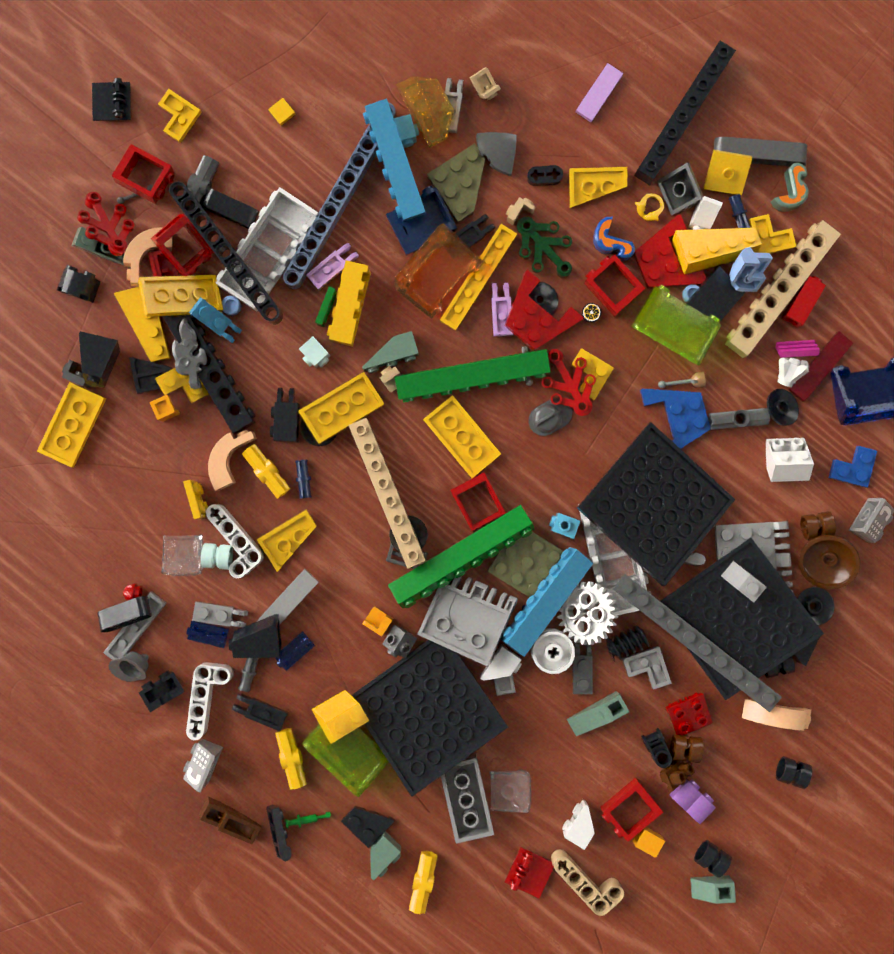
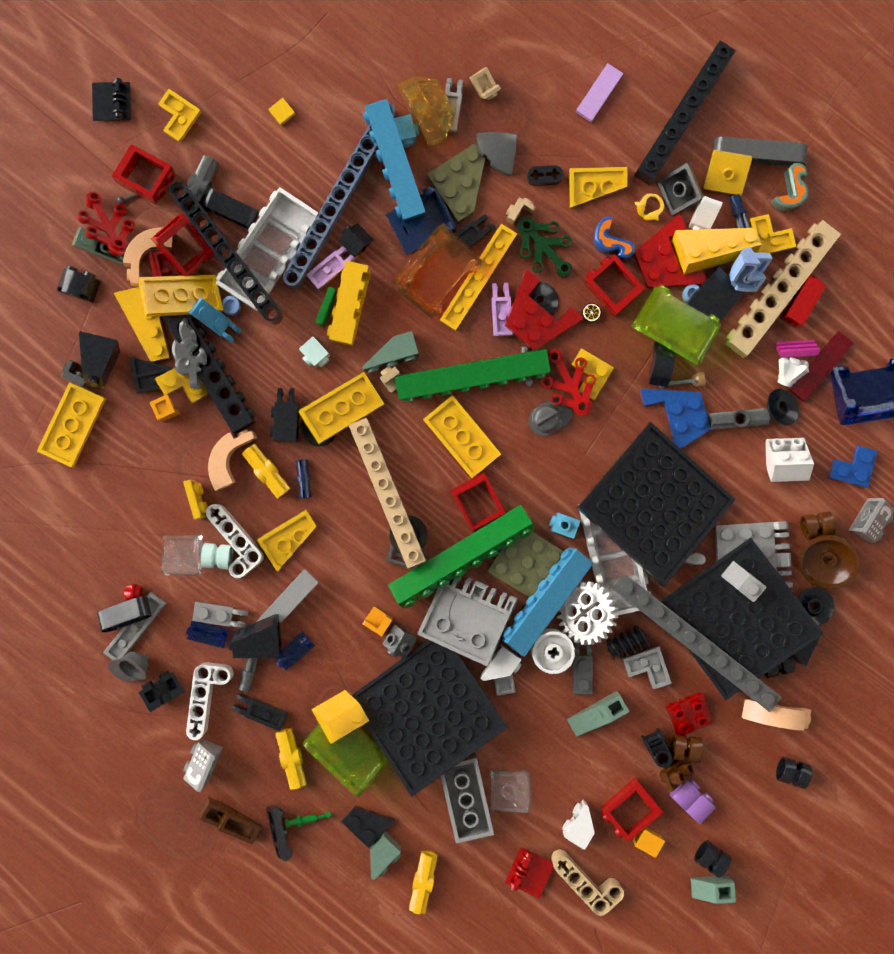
none -> black brick [339,223,374,258]
none -> black brick [649,342,675,387]

